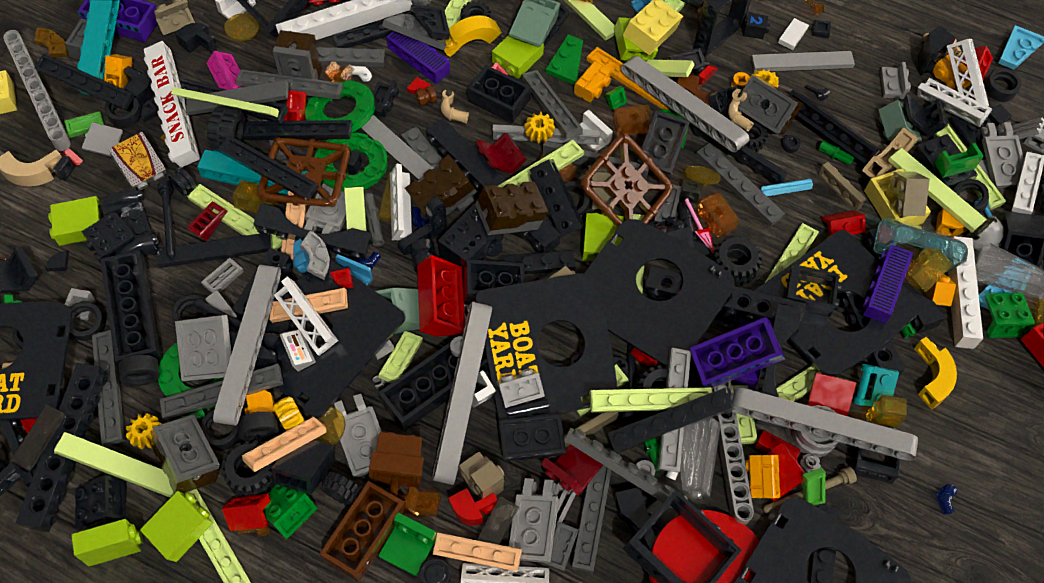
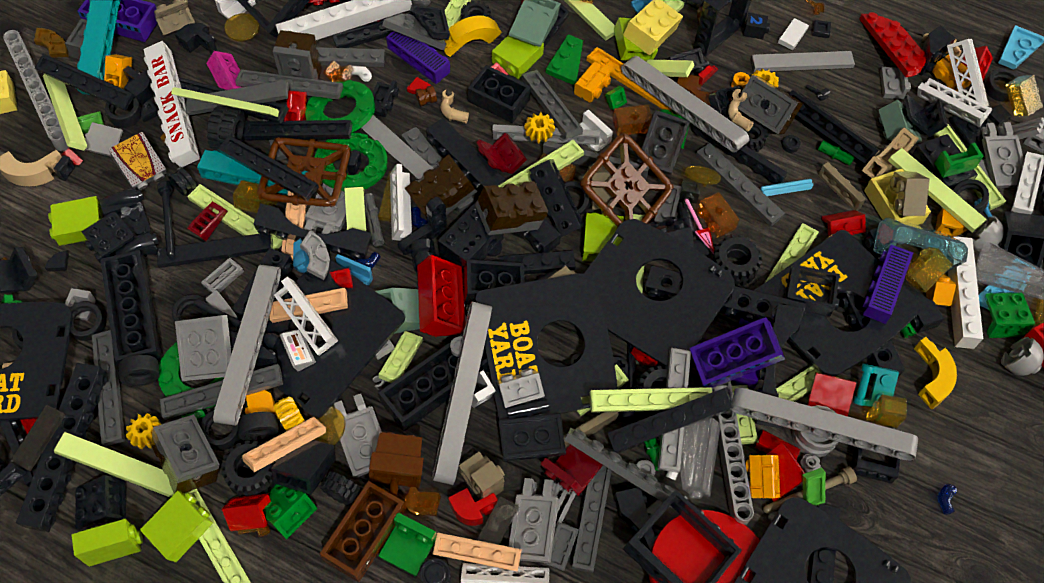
none -> yellowish green tile [43,74,87,151]
none -> red plate [859,12,926,77]
none -> light grey cylinder [1001,337,1044,376]
none -> clear yellow brick [1005,75,1043,116]

